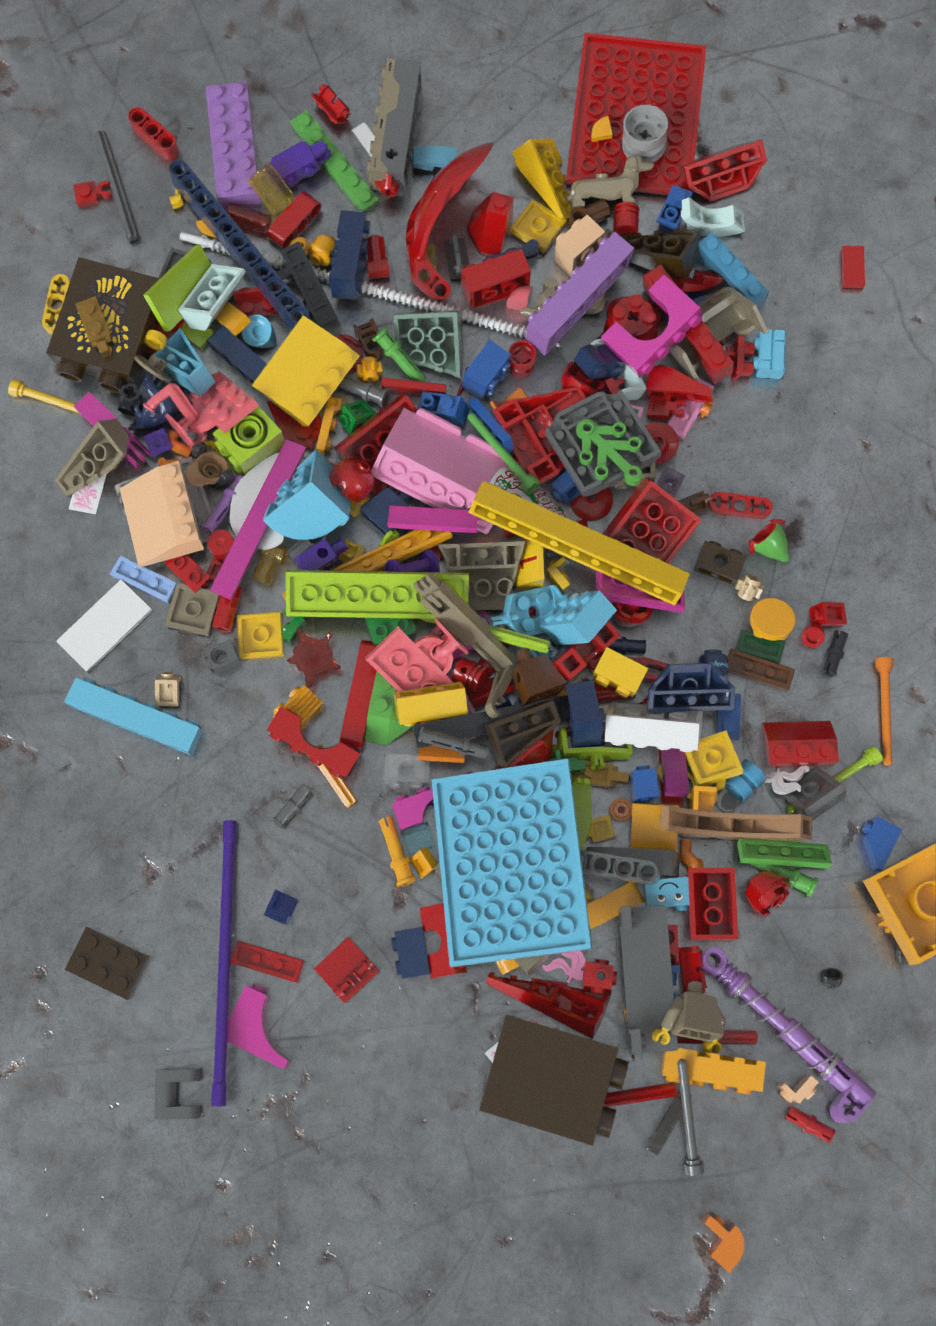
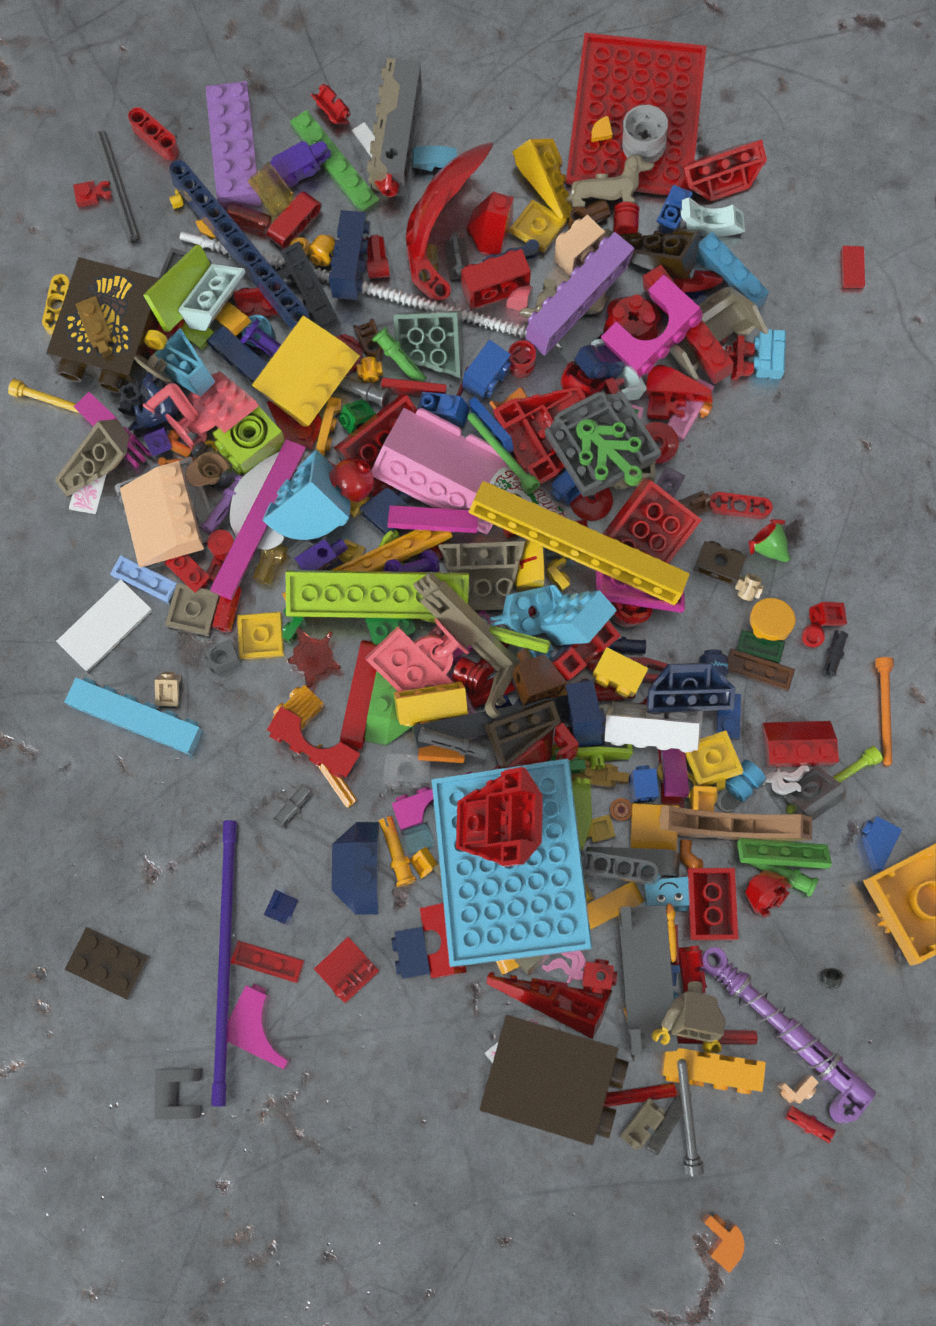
none -> dark purple hose [240,318,281,357]
none -> dark blue wedge [331,822,379,915]
none -> red wedge [456,767,543,867]
none -> red bracket [553,722,579,761]
none -> dark tan hinge [620,1098,666,1151]
none -> light orange piece [666,903,677,963]

